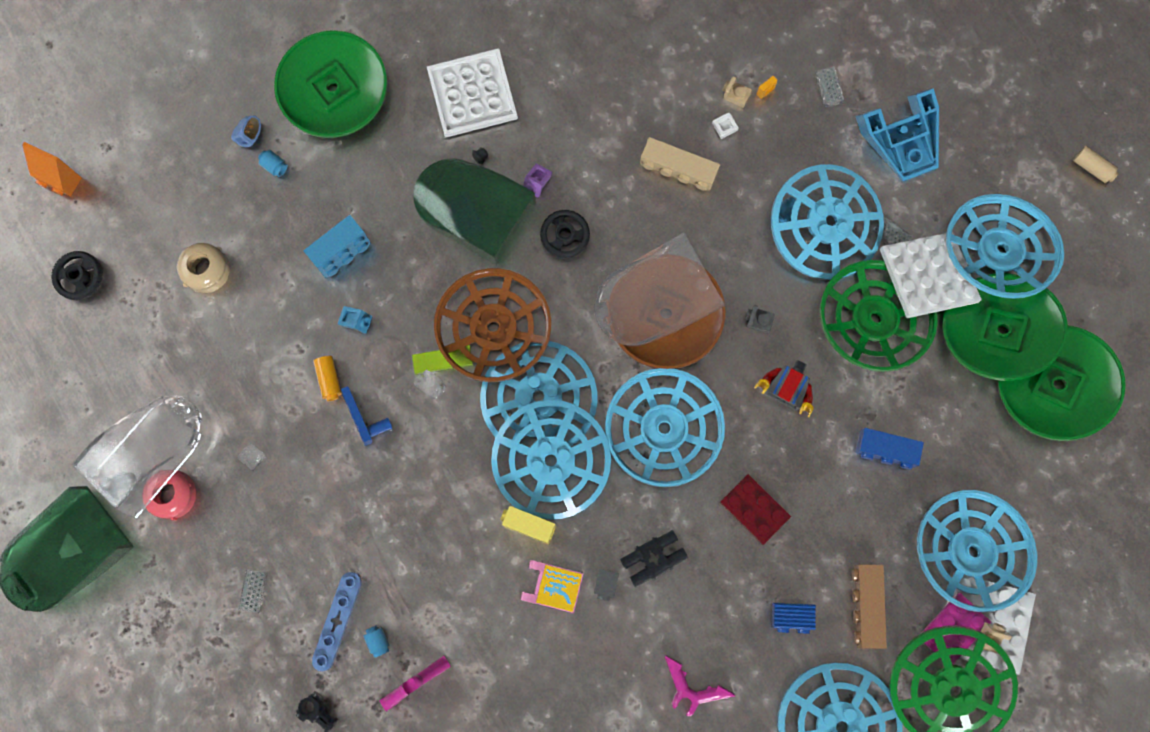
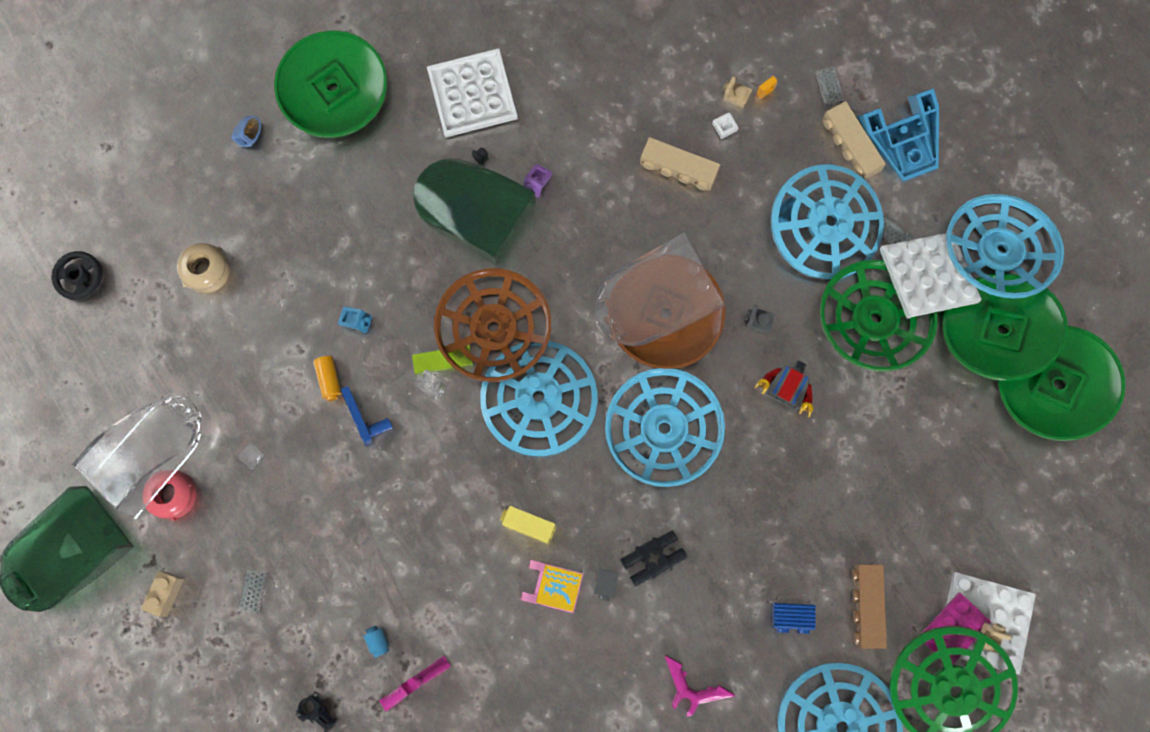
orange slope [22,142,82,197] -> none
dark azure brick [258,150,288,177] -> none
dark azure brick [303,215,371,278] -> none
medium blue piece [312,572,362,671] -> none
medium azure dish [491,400,611,520] -> none
black wheel [540,210,590,259] -> none
dark red plate [719,474,791,545] -> none
blue brick [856,428,924,470] -> none
medium azure dish [917,490,1037,612] -> none
tan brick [1073,146,1119,183] -> none
none -> tan brick [141,571,184,617]
none -> tan brick [823,101,886,180]

